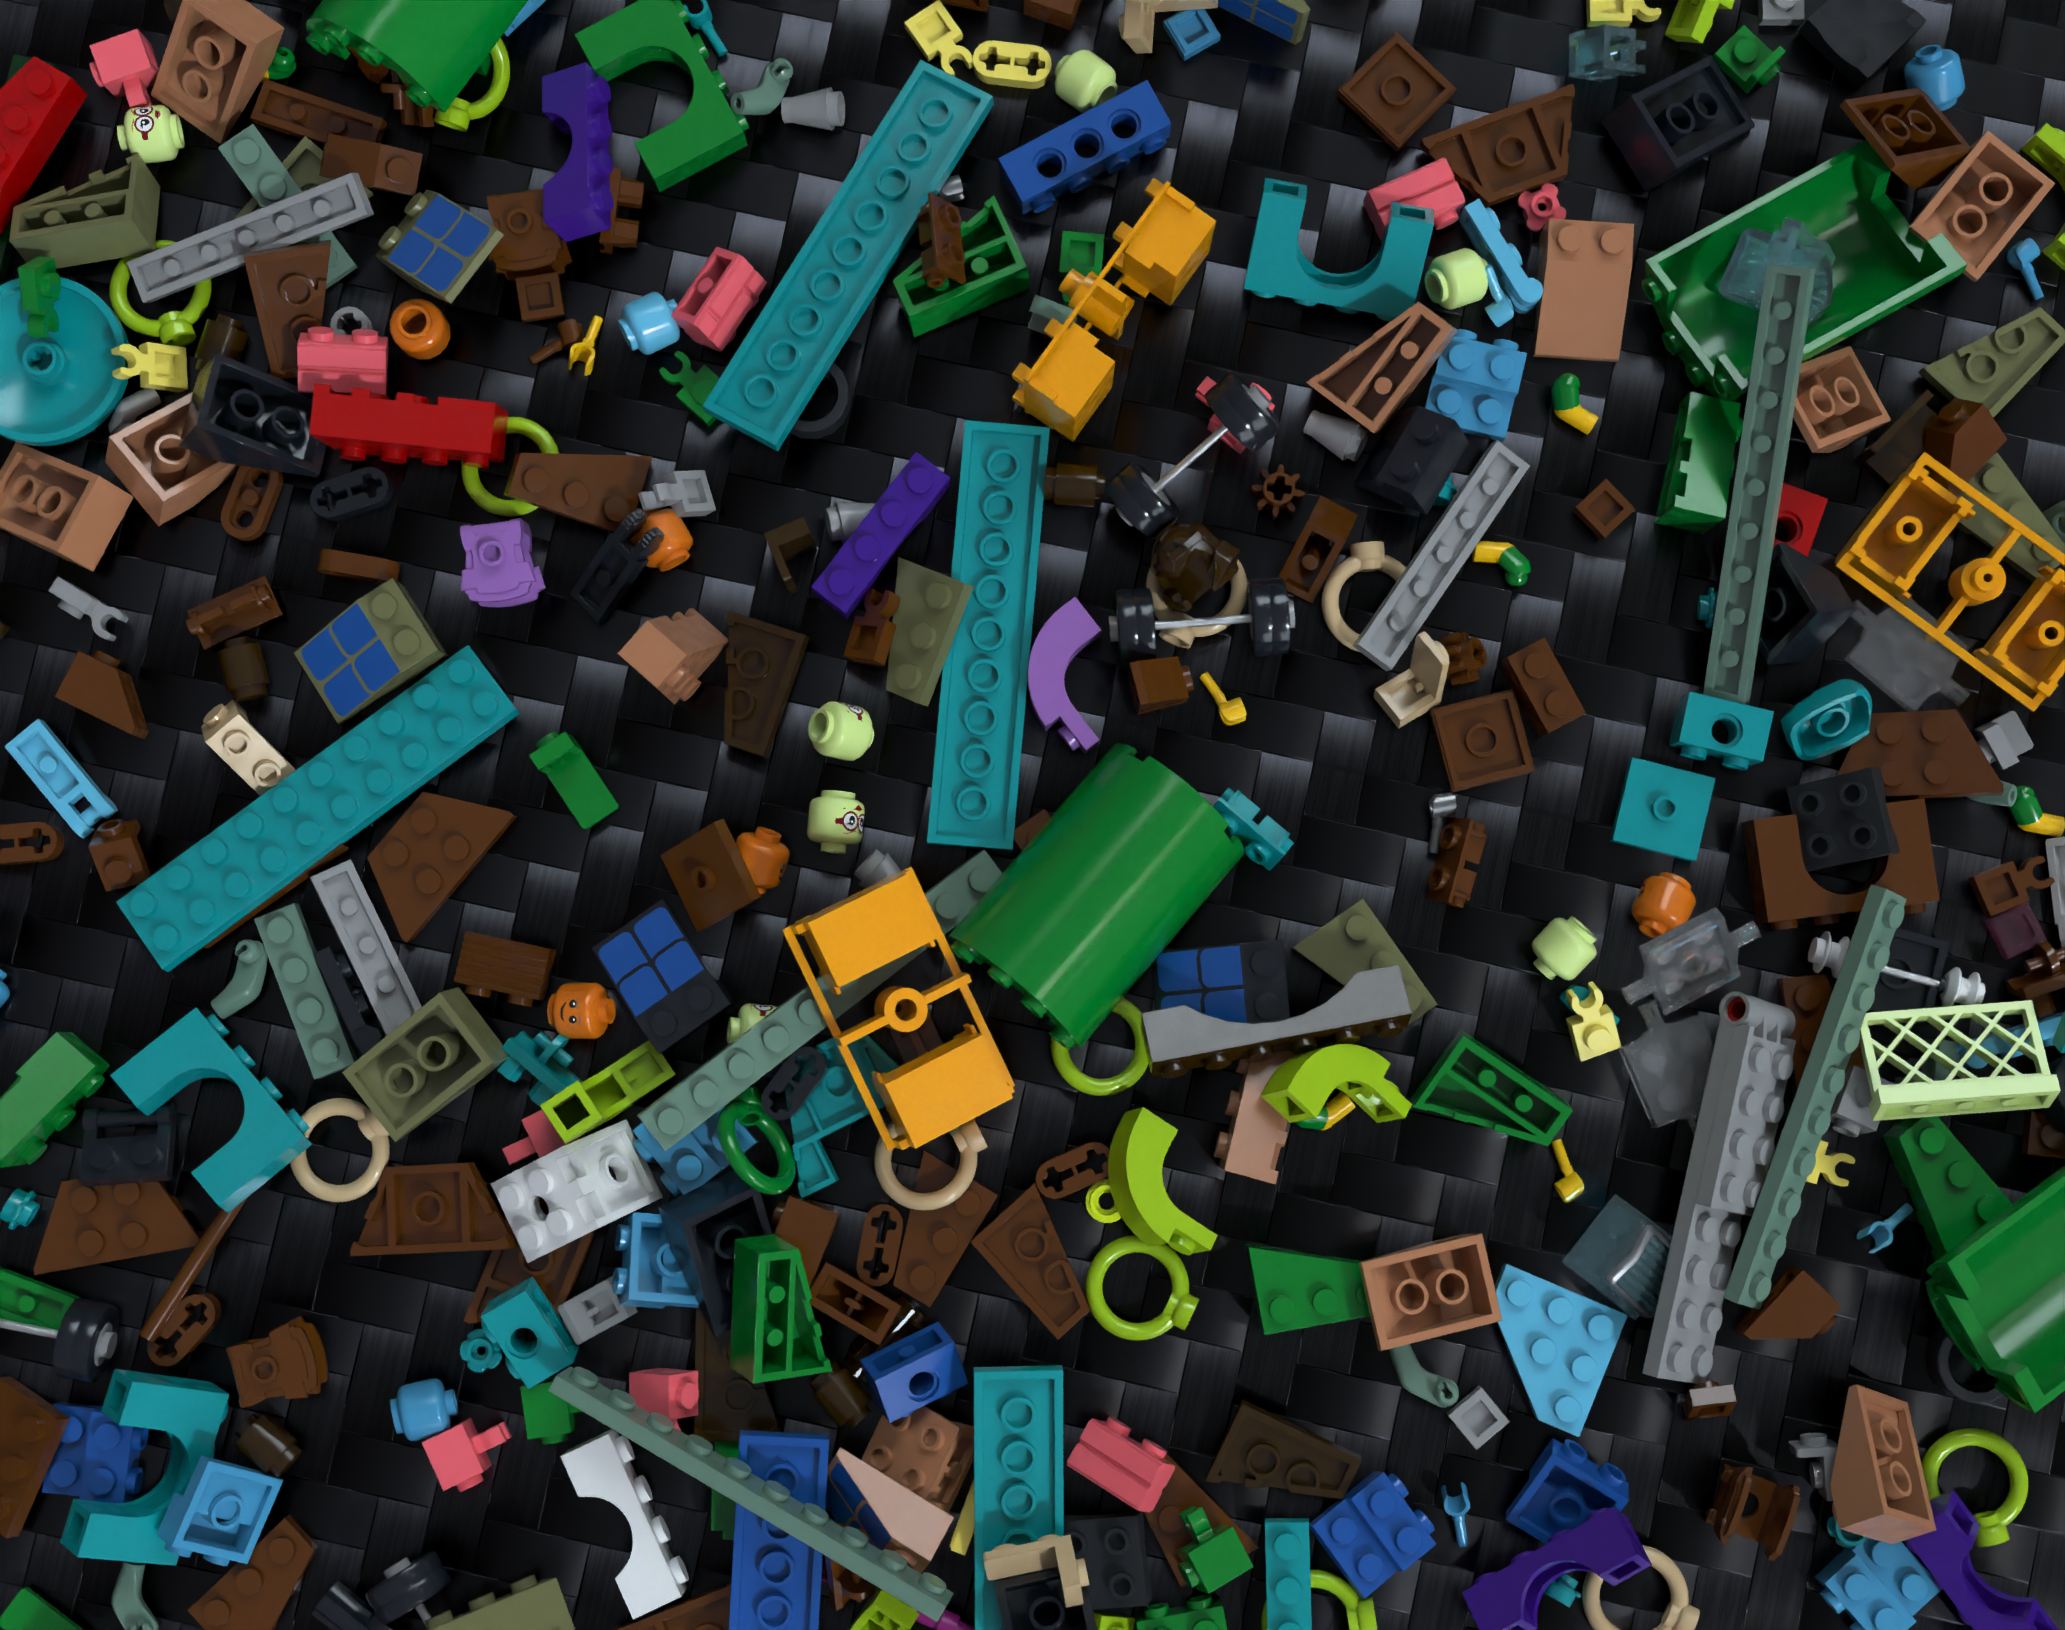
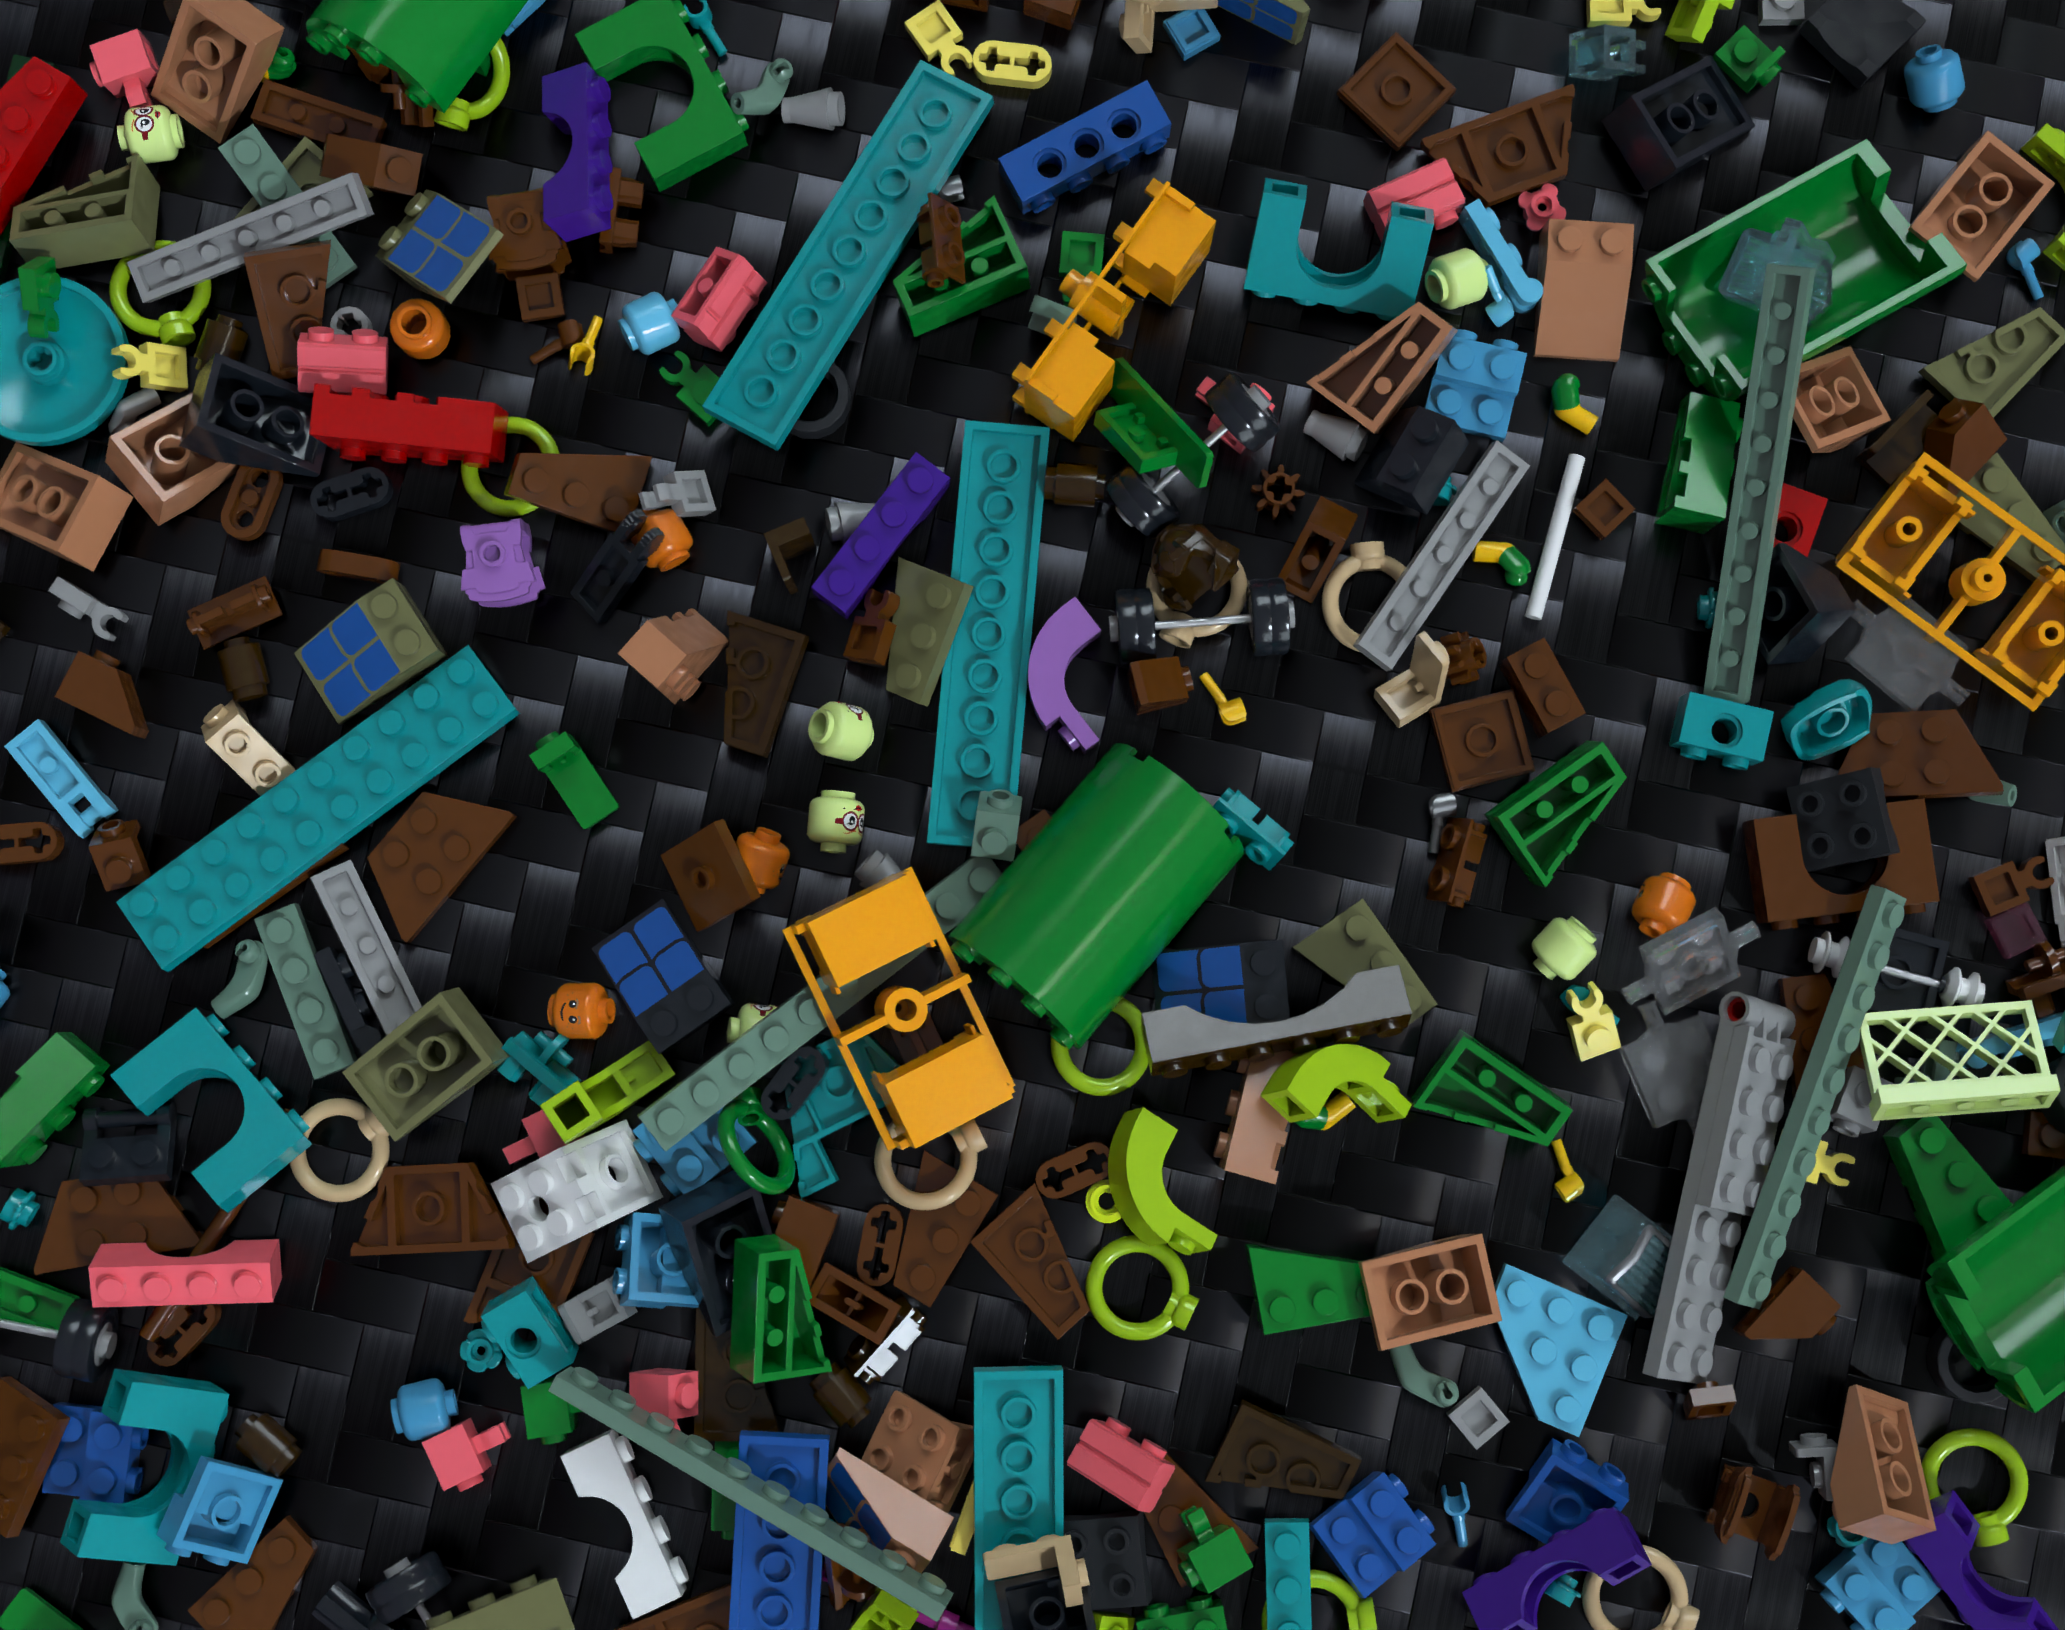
reddish brown piece [226,1316,328,1408] -> none
reddish brown brick [454,931,556,1007] -> none
blue brick [860,1322,968,1423] -> none
yellowish green head [1055,50,1118,113] -> none
teal plate [1610,757,1716,862] -> none
reddish brown slope [1840,88,1972,190] -> none
medium azure hand [1857,1203,1913,1253] -> none
light grey bracket [1973,711,2034,770] -> none
arm [2009,785,2065,838] -> none
none -> coral arch [88,1239,282,1308]
none -> sand green bracket [971,789,1022,862]
none -> green bracket [1094,357,1214,489]
none -> green wedge [1484,740,1627,888]
none -> white bar [1525,454,1585,620]

